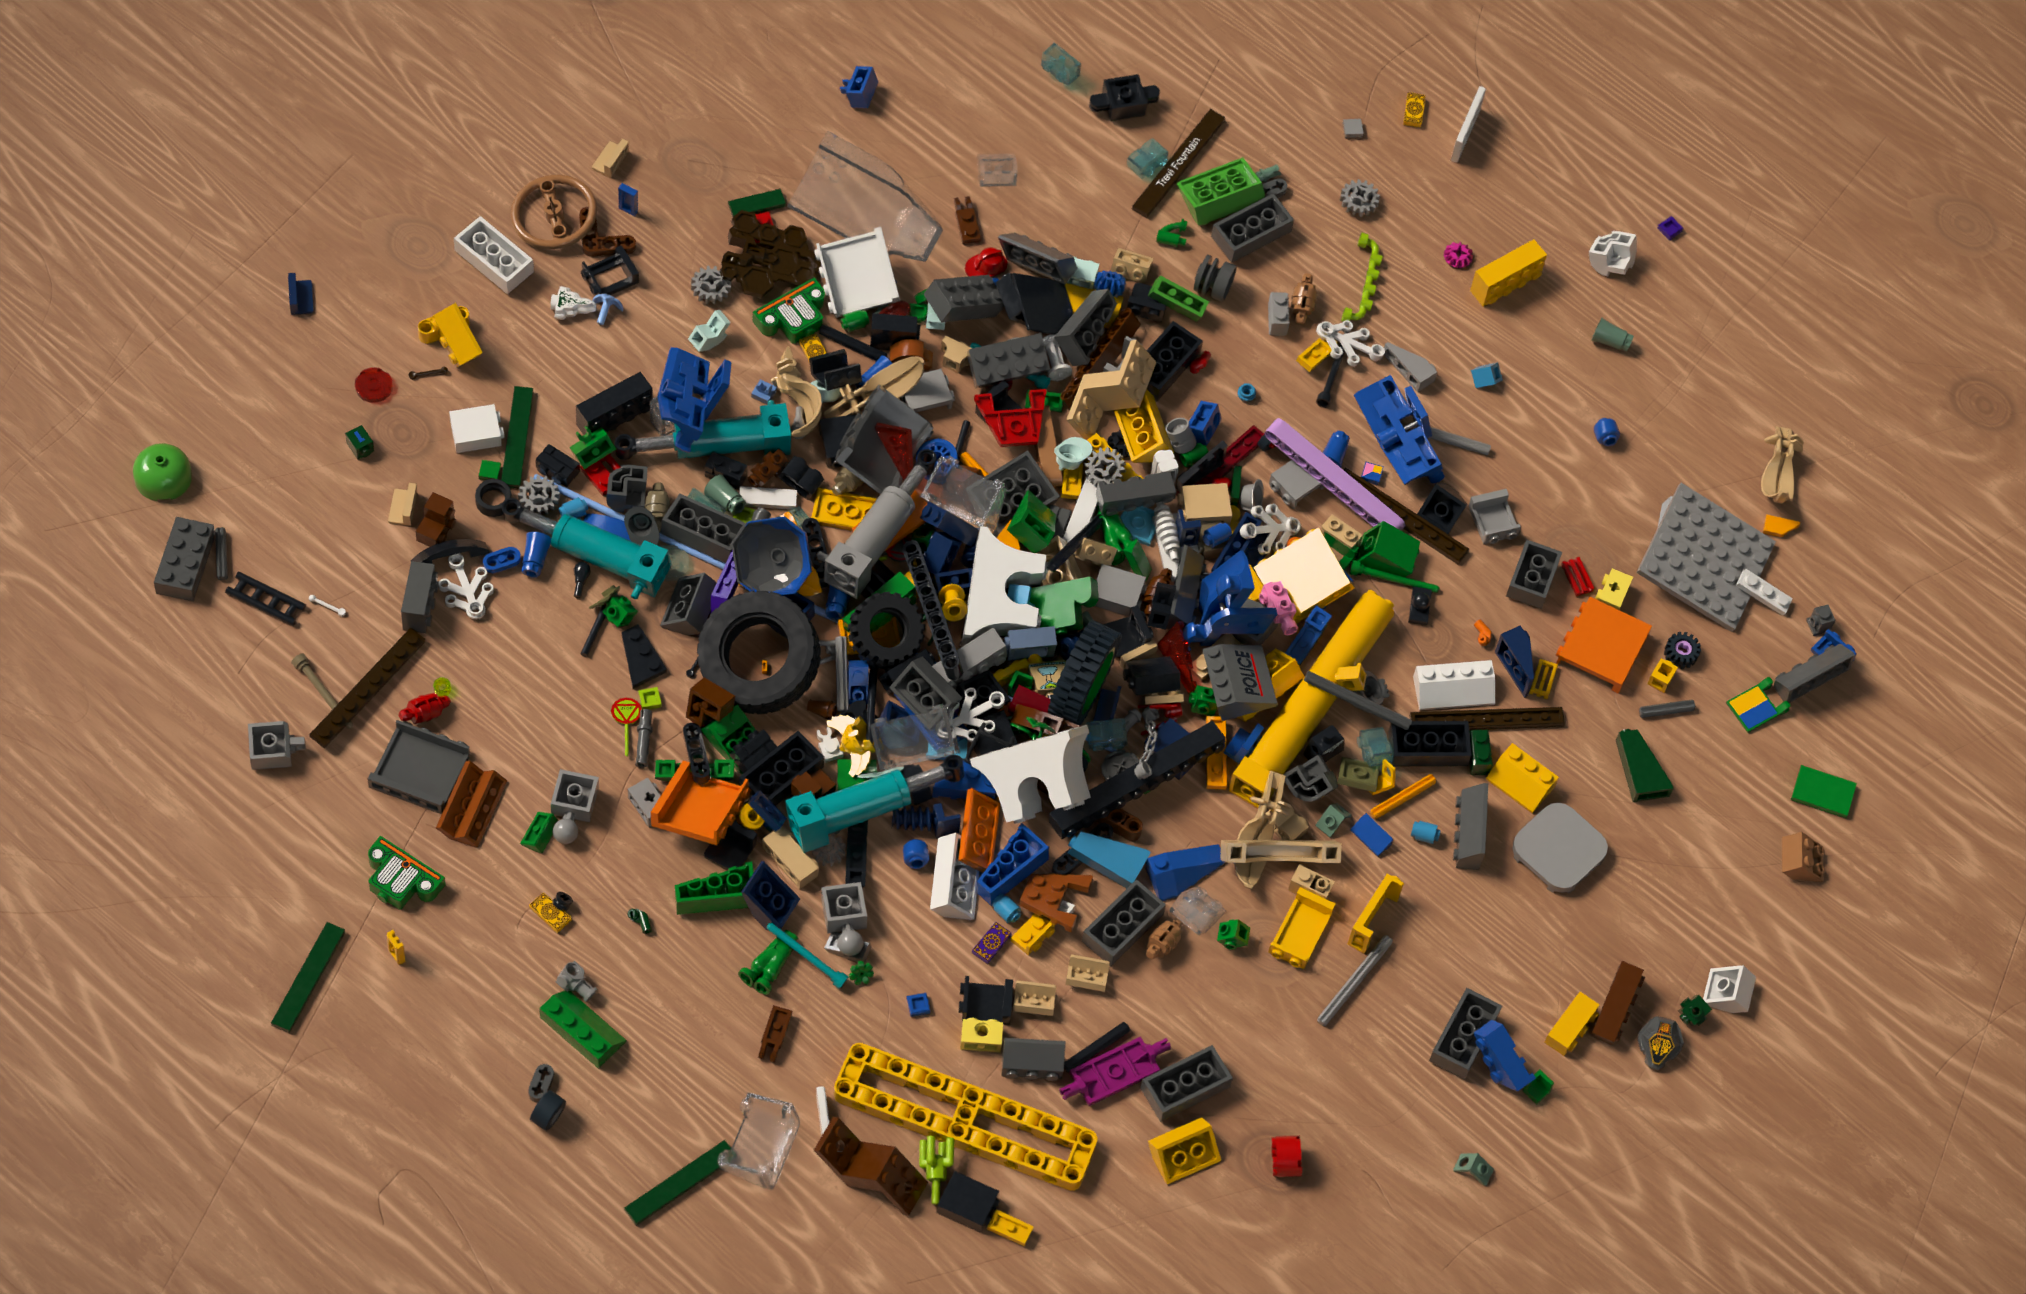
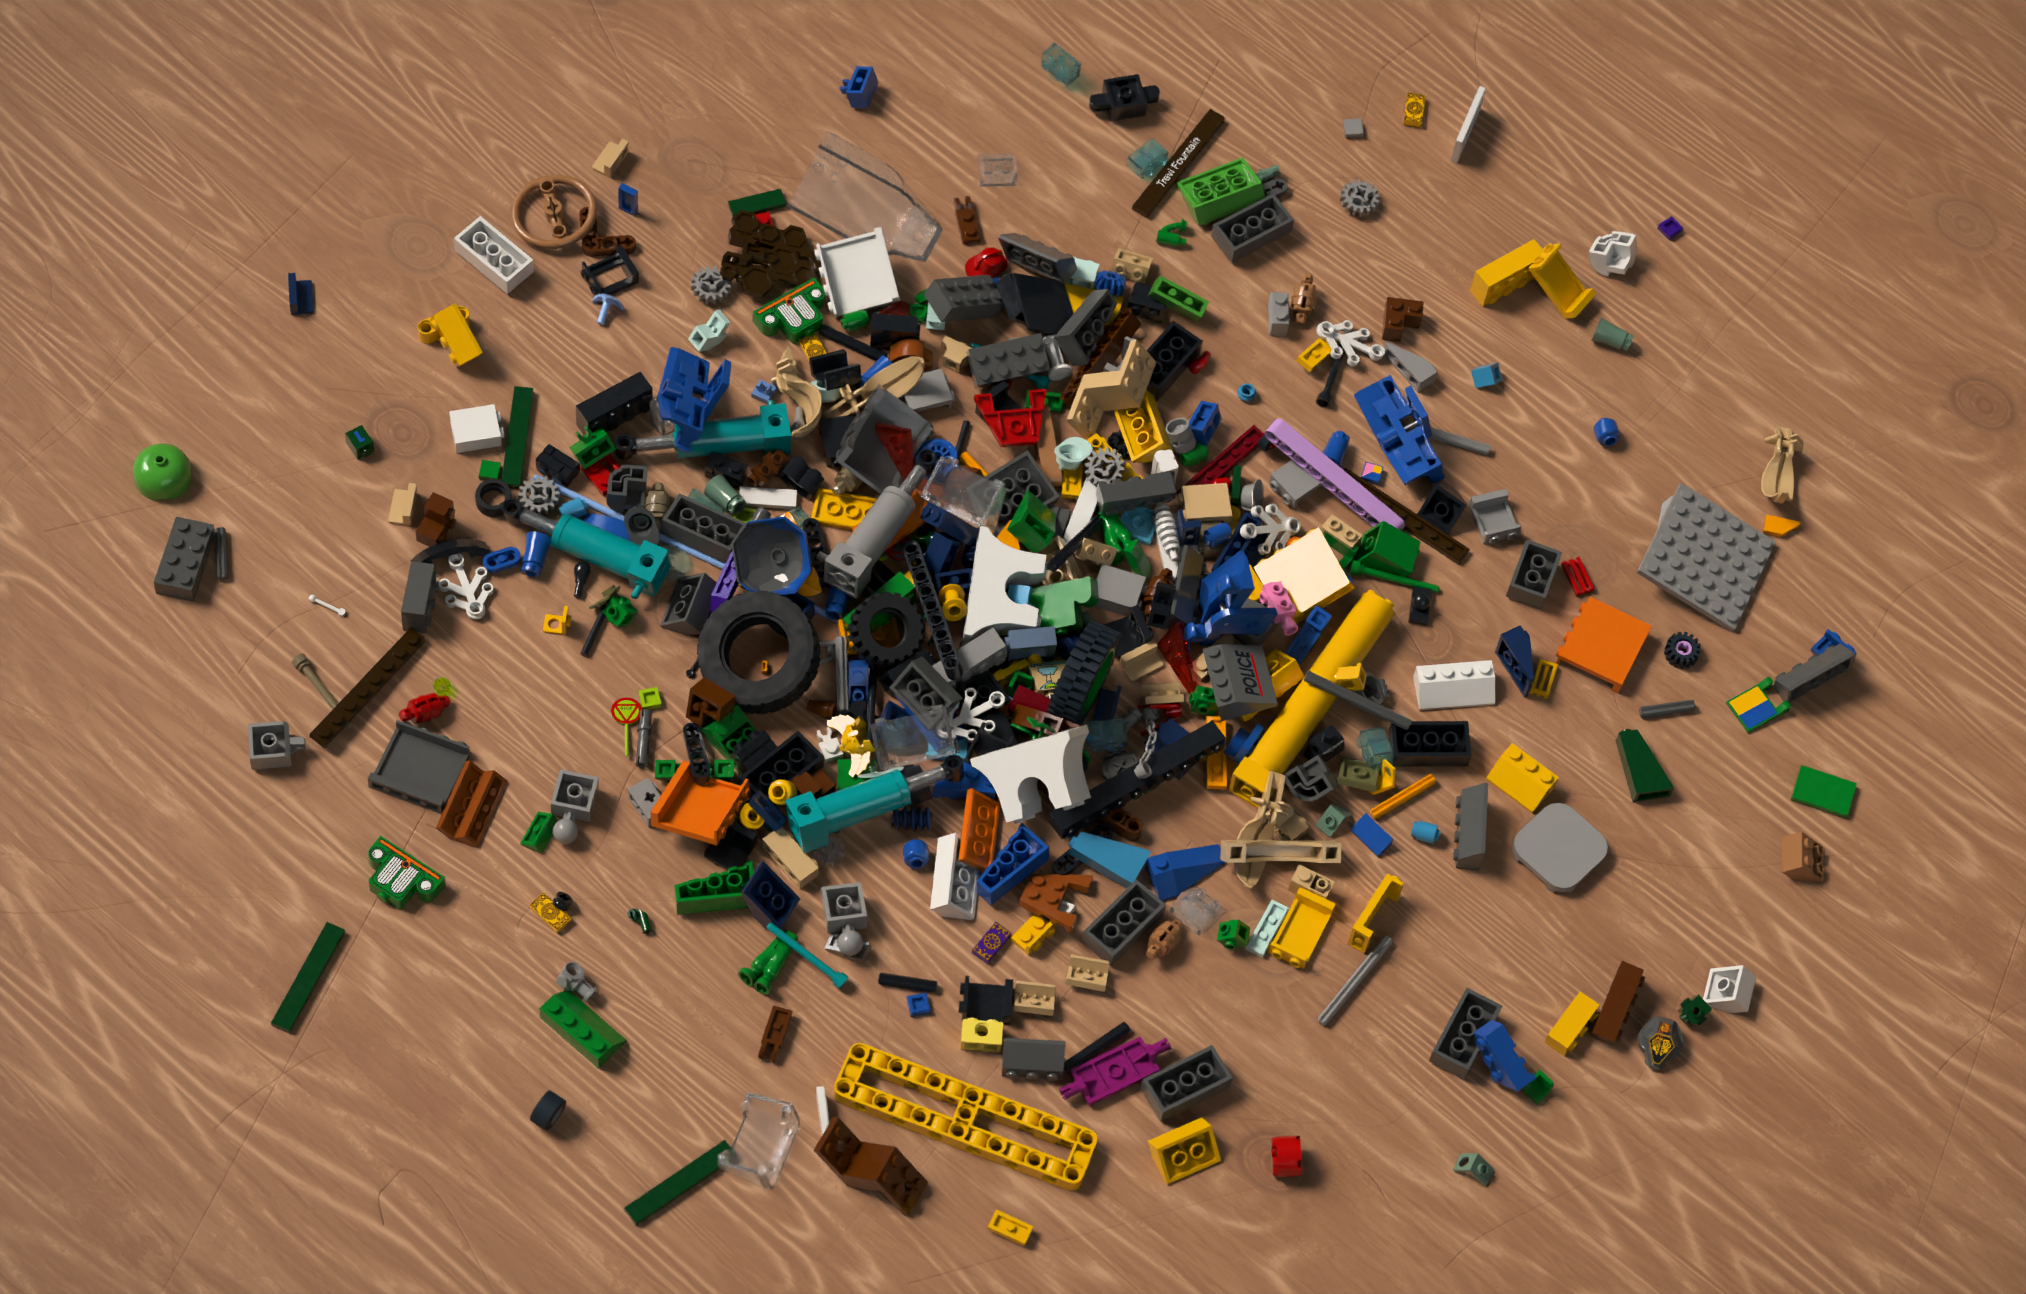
black bar [225,571,306,626] -> none
clear red tile [355,368,393,403] -> none
yellow tile [387,930,406,965] -> none
dark brown hinge [409,366,448,379] -> none
dark grey beam [528,1064,554,1103] -> none
white rock [550,286,597,320] -> none
black wing [621,624,667,689] -> none
black slope [845,820,868,888] -> none
green plant [849,961,874,985] -> none
lime plant [919,1136,954,1205] -> none
dark blue panel [932,803,961,839] -> none
black brick [936,1171,1001,1233] -> none
dark azure brick [992,894,1021,923] -> none
black brick [1123,656,1180,696] -> none
black wing [1176,440,1228,493] -> none
dark grey wheel [1193,255,1237,302] -> none
lime bar [1341,232,1382,322] -> none
dark brown tile [1409,707,1565,730] -> none
dark pink gear [1444,241,1473,268] -> none
dark green brick [1469,730,1493,775] -> none
orange arm [1474,619,1492,646] -> none
light yellow brick [1595,568,1633,610] -> none
yellow brick [1647,658,1678,693] -> none
white plate [1736,569,1793,616] -> none
dark grey brick [1806,605,1836,636] -> none
none -> yellow bracket [543,606,572,635]
none -> yellow head [768,779,797,806]
none -> black axle [878,973,938,992]
none -> light aqua tile [1245,900,1289,958]
none -> reddish brown brick [1382,297,1424,342]
none -> yellow panel [1528,243,1596,319]

